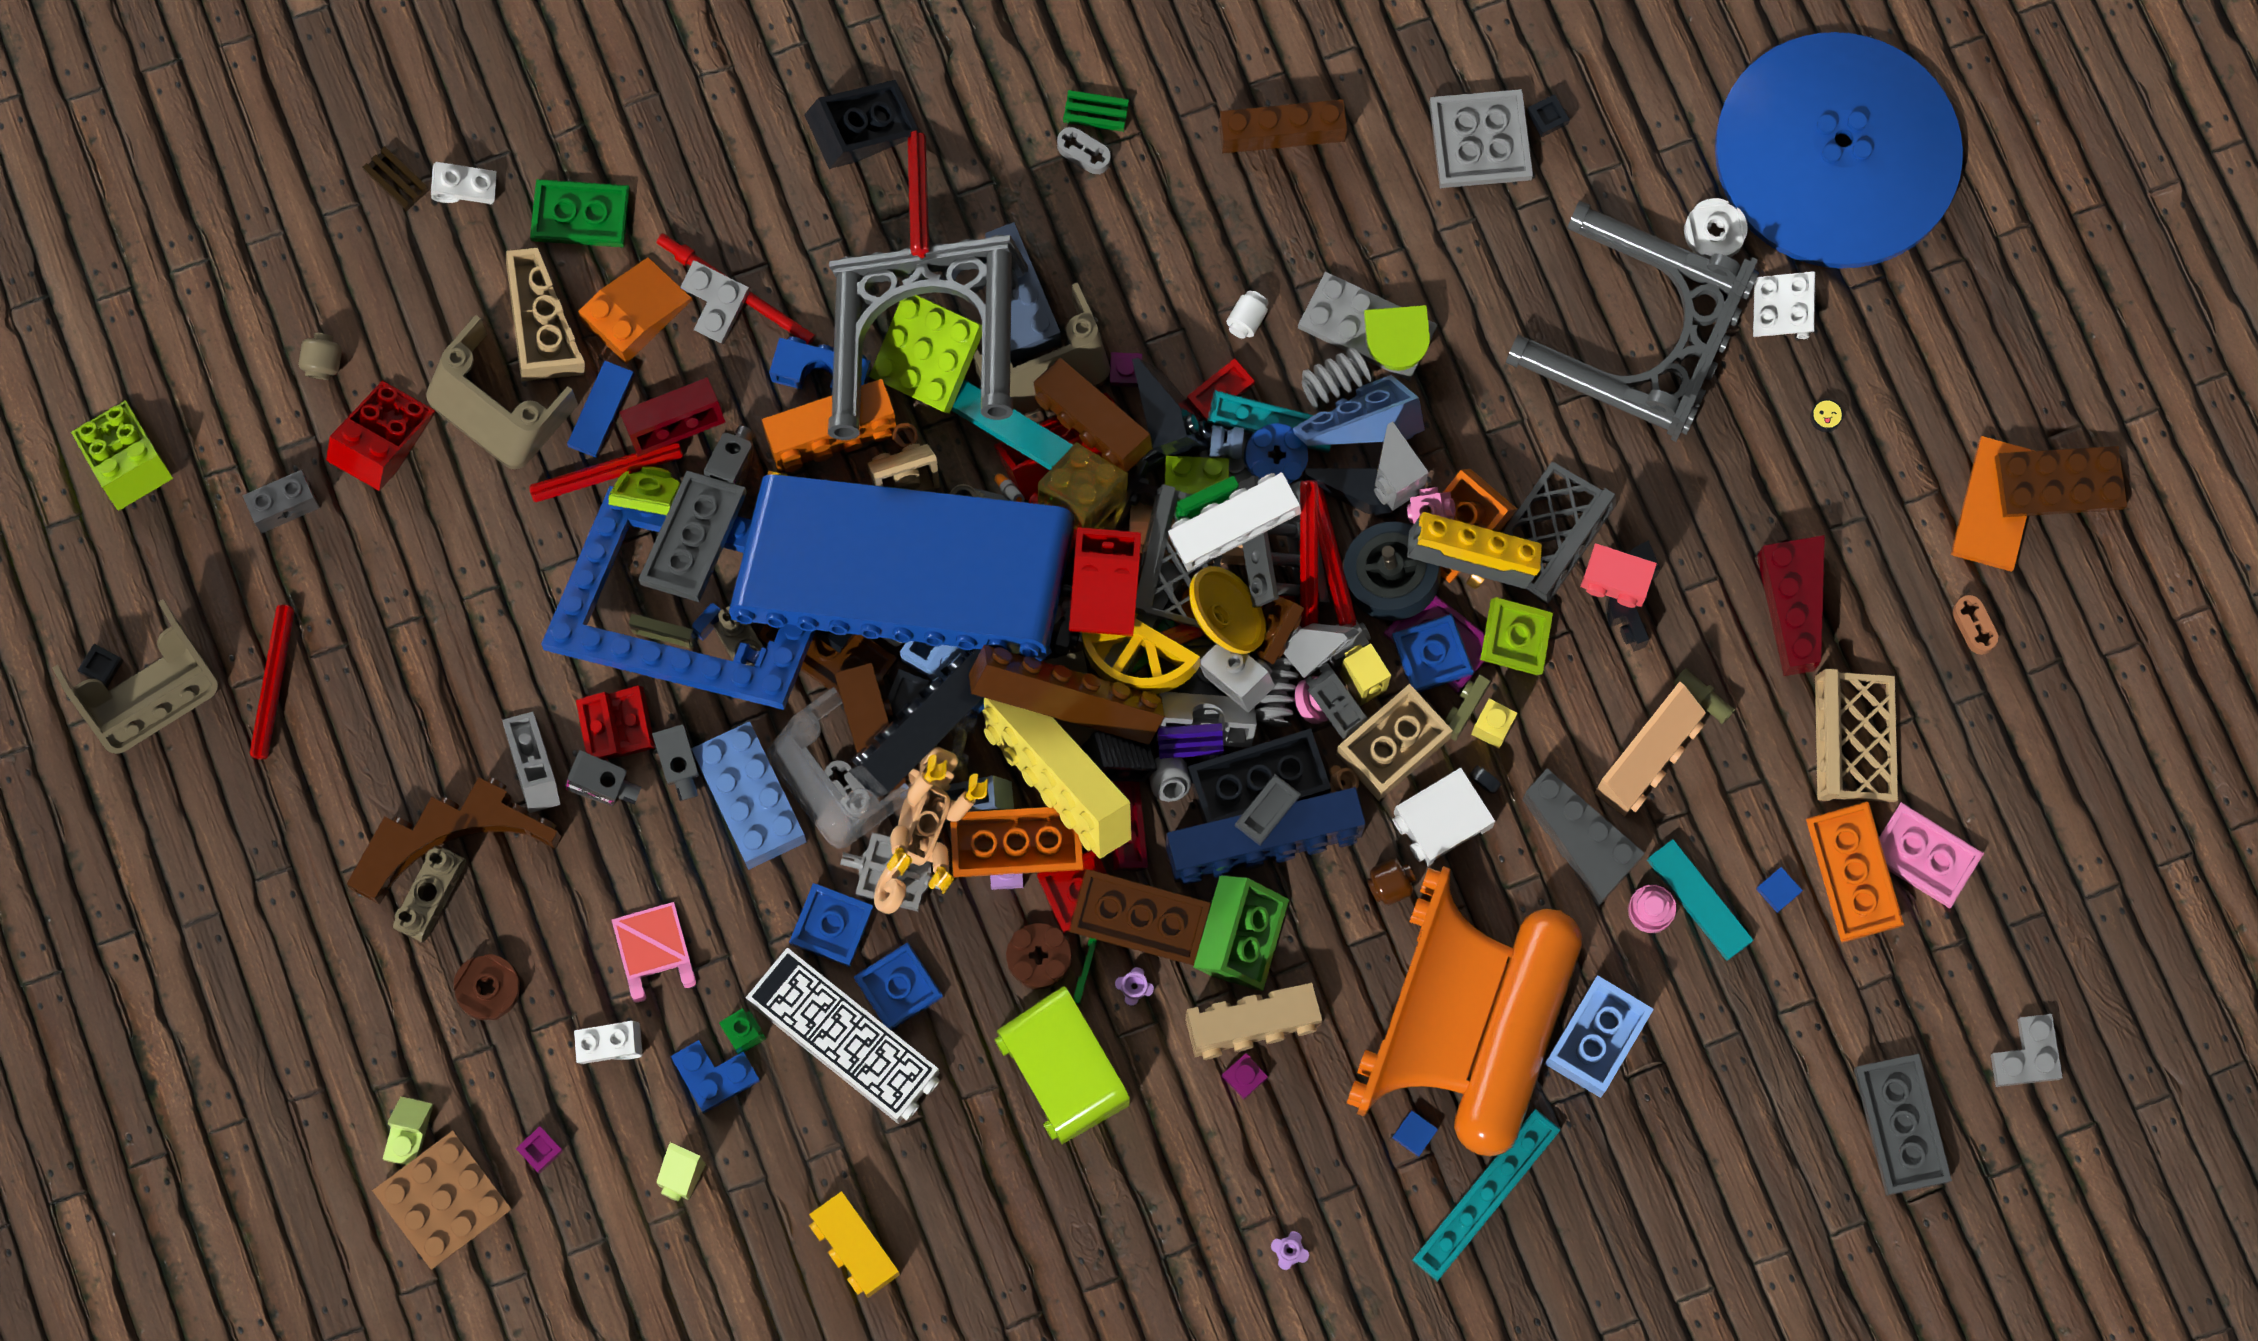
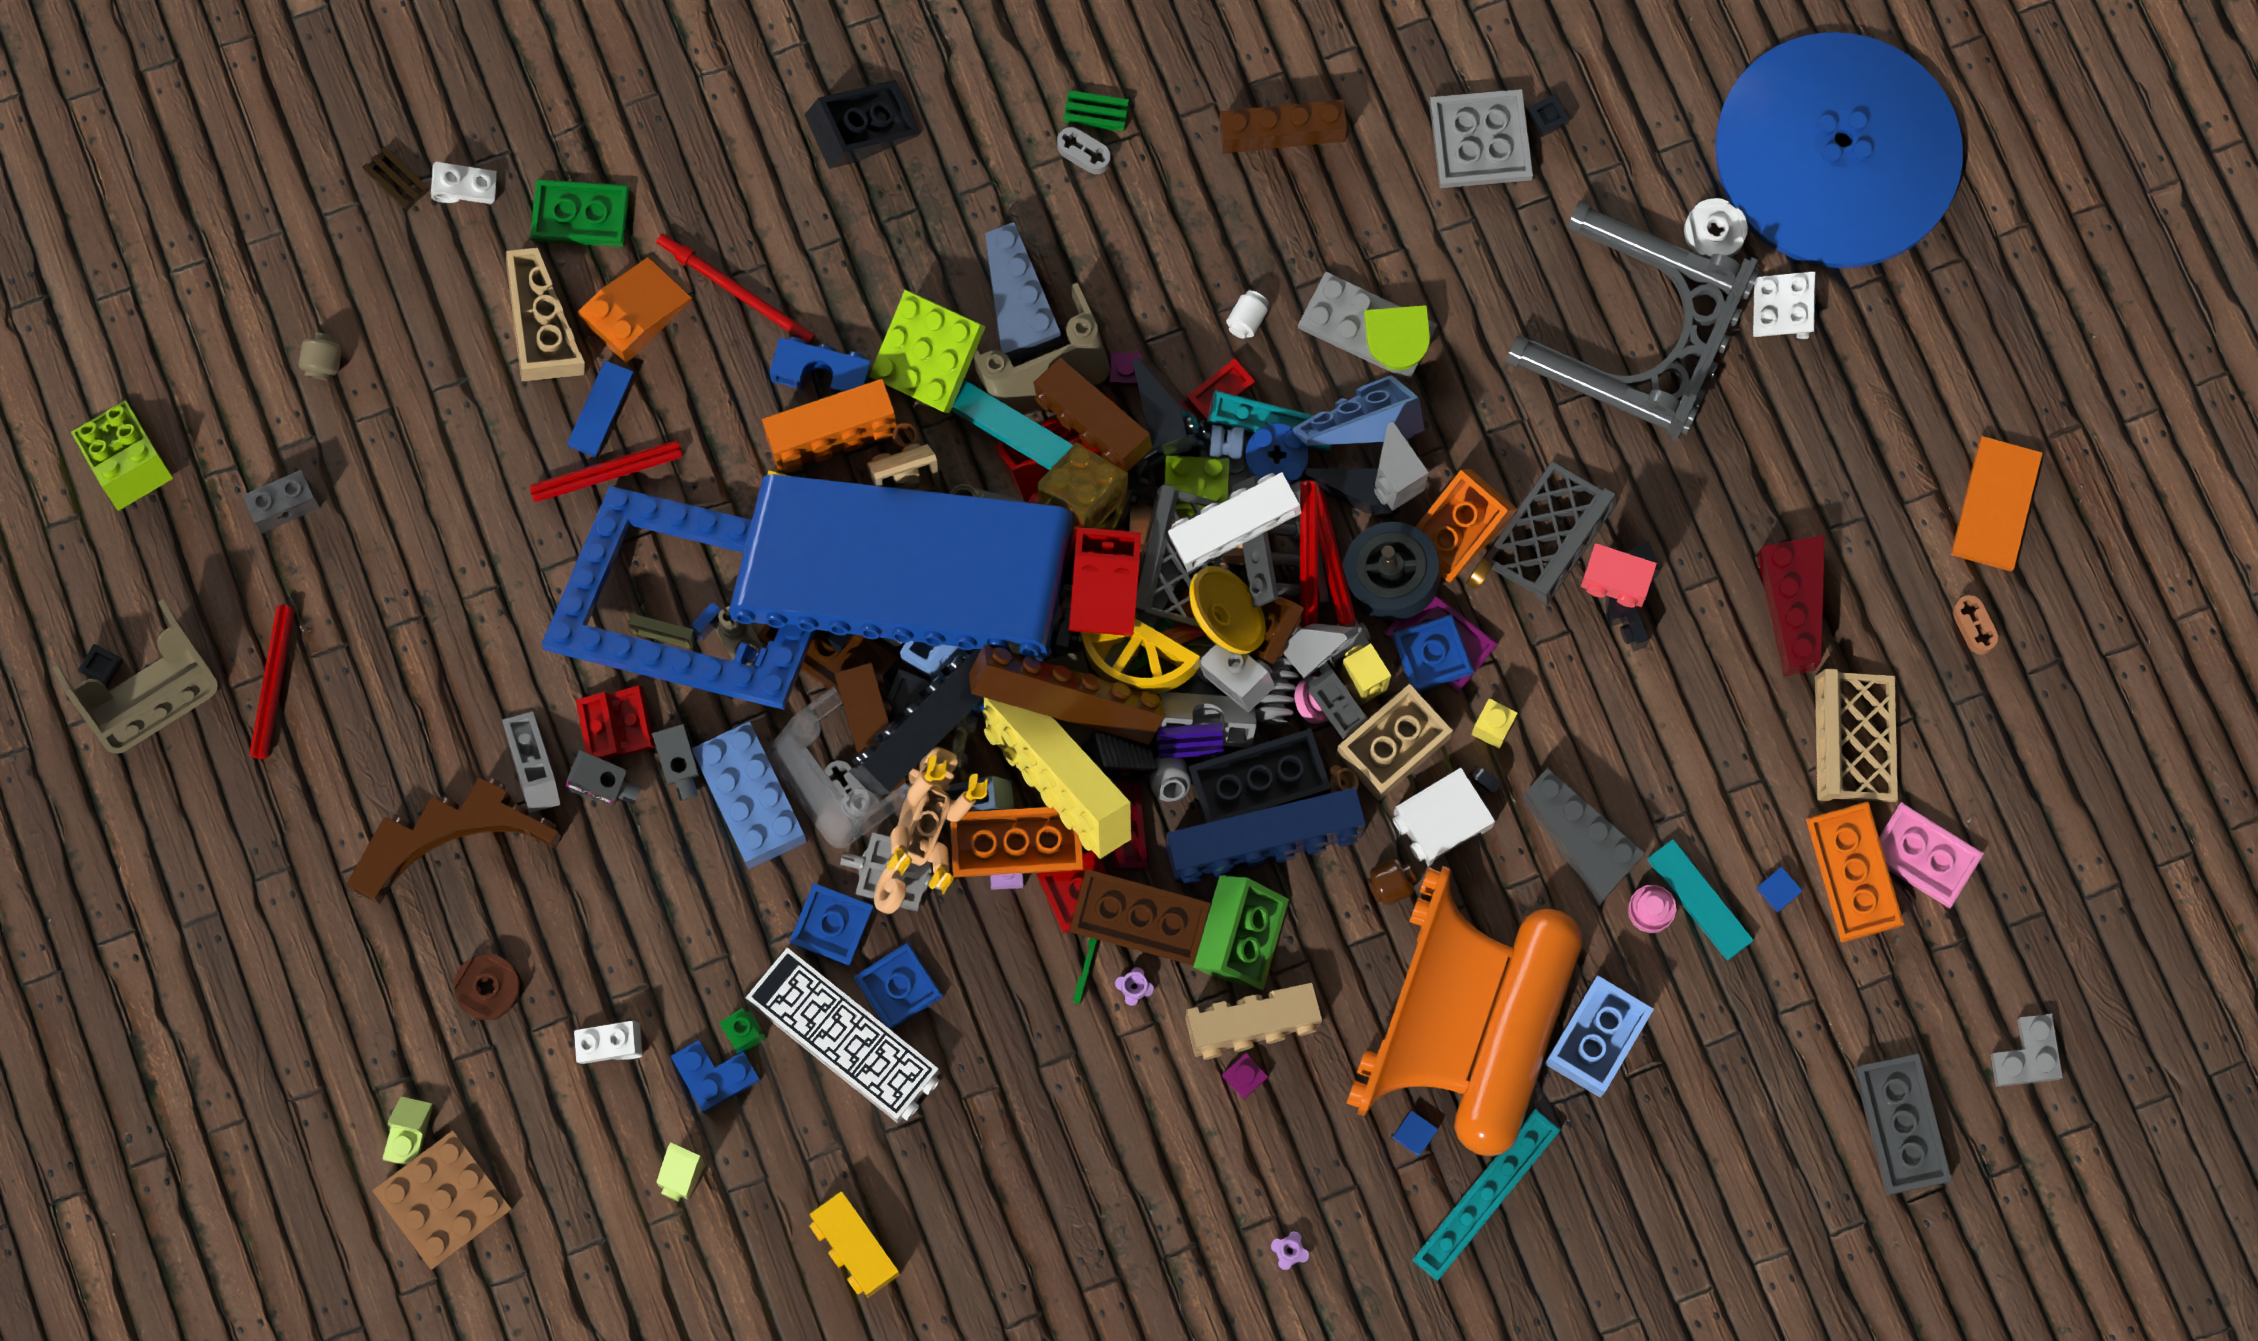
red slope [326,381,435,491] -> none
dark tan piece [393,845,466,943] -> none
dark tan windscreen [426,315,578,469] -> none
magenta plate [516,1126,563,1174] -> none
lime tile [609,467,680,515] -> none
coral flag [612,902,696,1003] -> none
dark red brick [620,377,726,457] -> none
dark grey plate [638,471,747,602] -> none
light grey plate [680,260,751,344] -> none
dark grey torso [704,426,755,487] -> none
dark grey arch [828,235,1028,440] -> none
red axle [908,130,929,258] -> none
lime windscreen [994,986,1130,1145] -> none
light grey piece [995,474,1025,502] -> none
copper plate [1006,923,1071,989] -> none
green tile [1175,476,1239,520] -> none
dark grey tile [1235,774,1301,846] -> none
light grey piece [1301,348,1371,409] -> none
bright pink brick [1407,487,1456,524] -> none
yellow piece [1407,512,1542,589] -> none
olive plate [1445,674,1490,741] -> none
lime plate [1480,597,1553,676] -> none
light nougat slope [1594,682,1706,817] -> none
olive pin [1674,668,1735,724] -> none
light yellow tile [1810,399,1843,432] -> none
reddish brown plate [1995,446,2127,517] -> none

